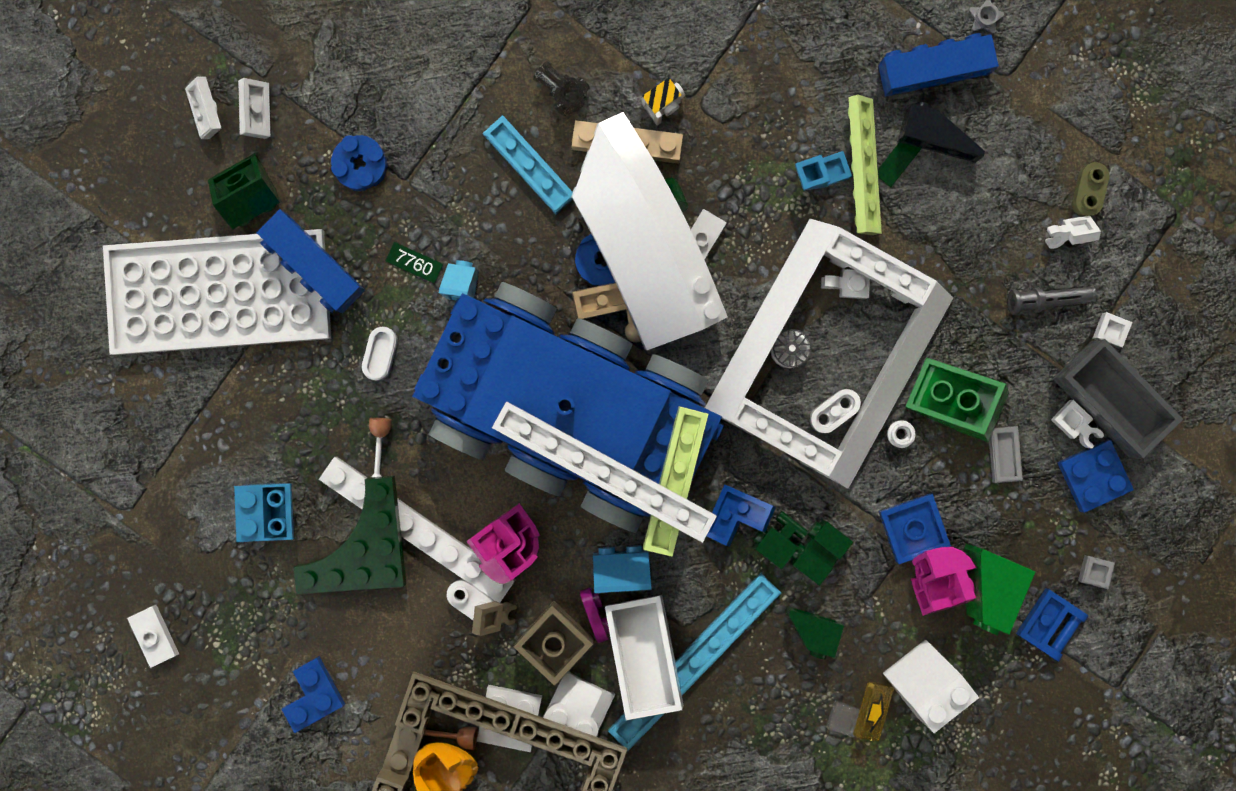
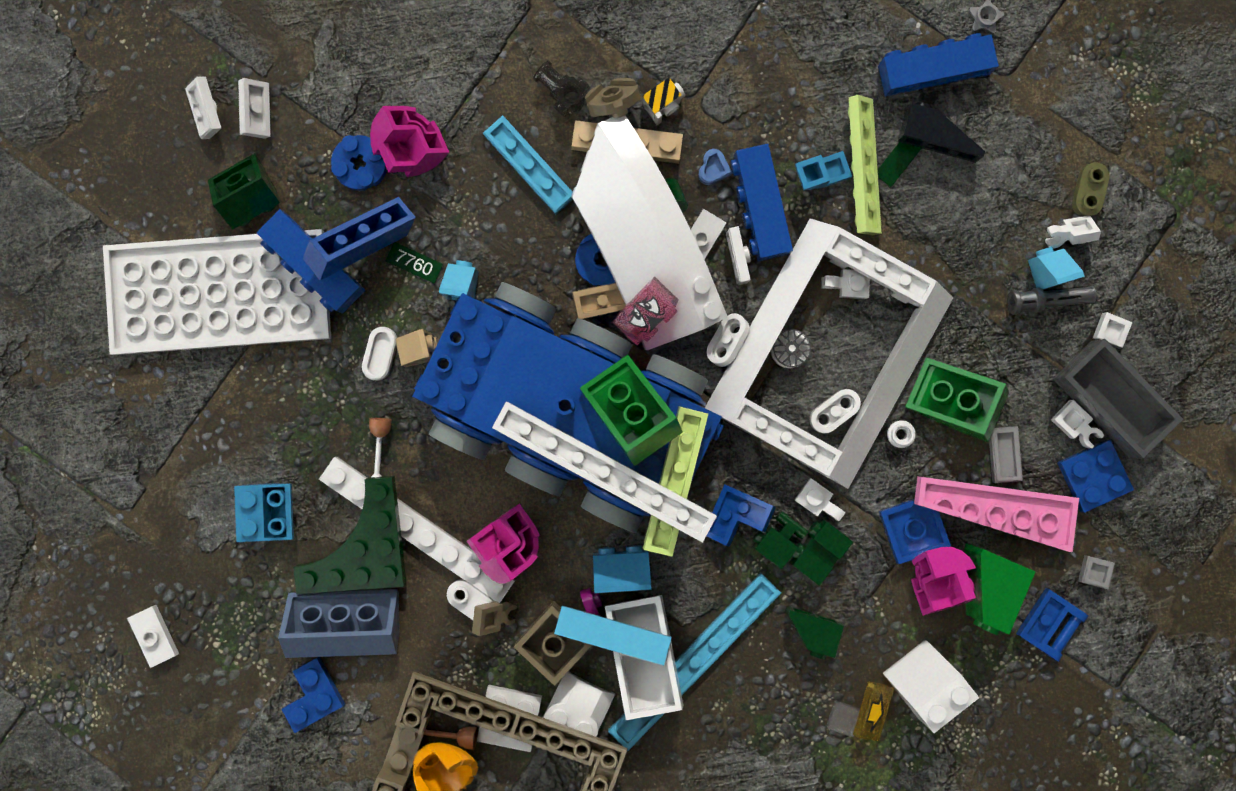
none -> sand blue slope [278,589,400,658]
none -> blue brick [303,197,416,280]
none -> dark pink brick [370,106,449,177]
none -> tan slope [395,329,439,367]
none -> medium azure tile [554,606,672,666]
none -> green slope [580,355,683,466]
none -> dark tan plate [585,78,642,118]
none -> clear pink brick [612,276,679,345]
none -> medium blue tile [698,149,732,185]
none -> white plate [707,314,750,367]
none -> white plate [726,226,751,285]
none -> blue brick [730,144,793,262]
none -> white plate [794,478,846,521]
none -> bright pink wing [914,476,1079,552]
none -> medium azure slope [1028,247,1085,290]

